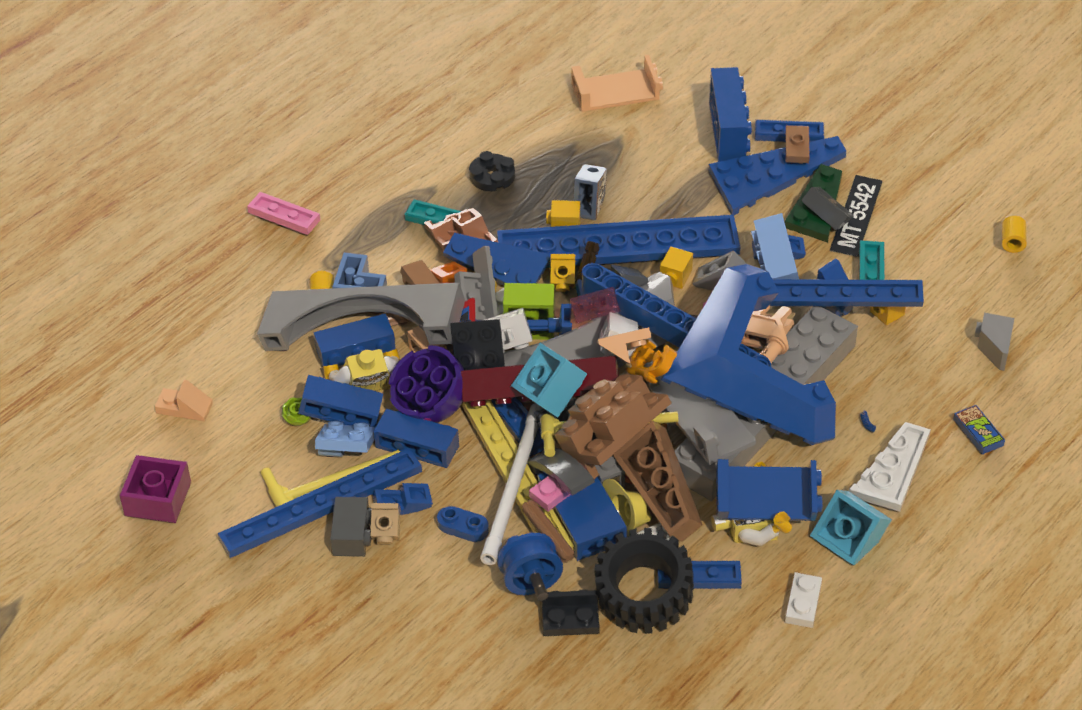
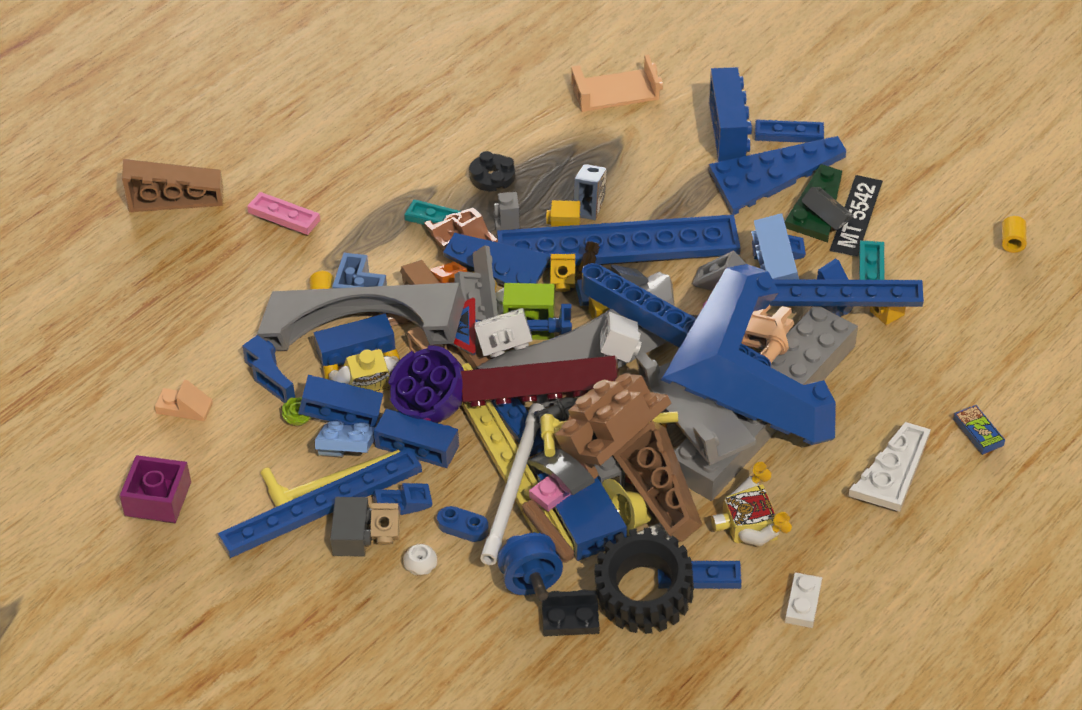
black hinge [450,319,505,371] -> none
medium azure slope [511,343,587,417] -> none
clear pink hips [570,287,621,323] -> none
light nougat slope [597,327,652,364] -> none
light orange helmet [626,339,677,383] -> none
yellow brick [660,247,693,289] -> none
blue panel [716,459,822,521] -> none
medium nougat plate [785,125,810,163] -> none
medium azure slope [810,490,892,565] -> none
blue leg [860,411,876,433] -> none
light grey slope [975,313,1014,371] -> none
none -> medium nougat wedge [122,159,223,212]
none -> blue slope [242,335,295,403]
none -> white plate [403,544,437,575]
none -> light grey brick [494,192,520,231]

